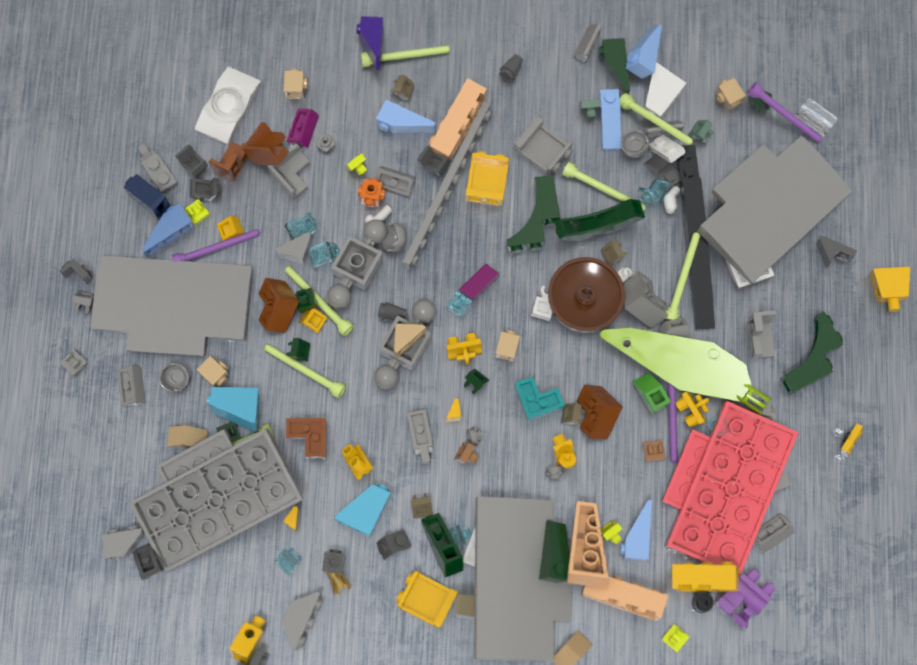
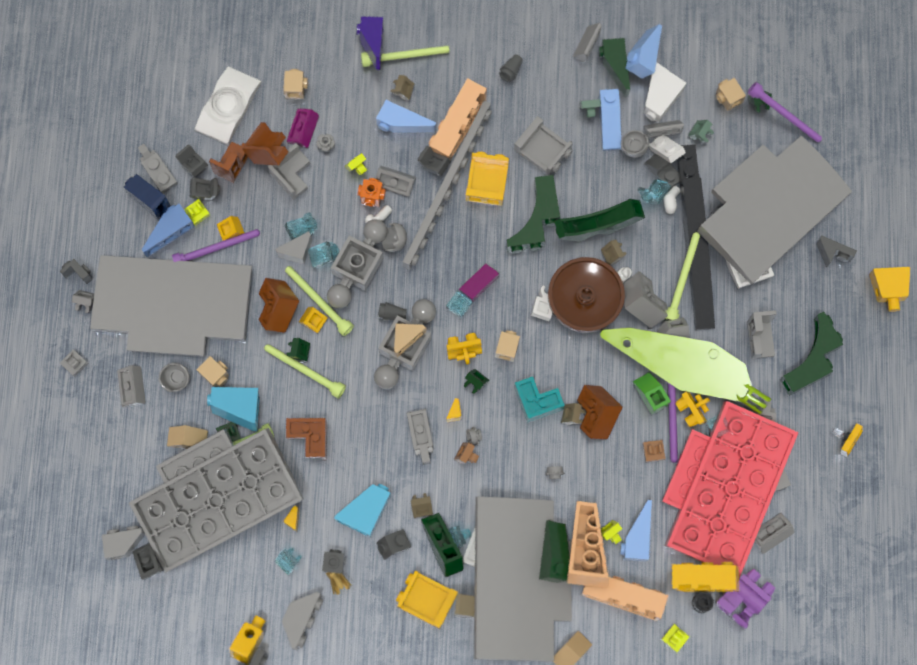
dark green tile [295,288,318,314] -> none
yellow hips [342,444,374,480] -> none
yellow hips [552,434,577,469] -> none
yellowish green piece [562,162,646,211] -> none
yellowish green piece [619,93,693,145] -> none
clear panel [795,98,838,137] -> none

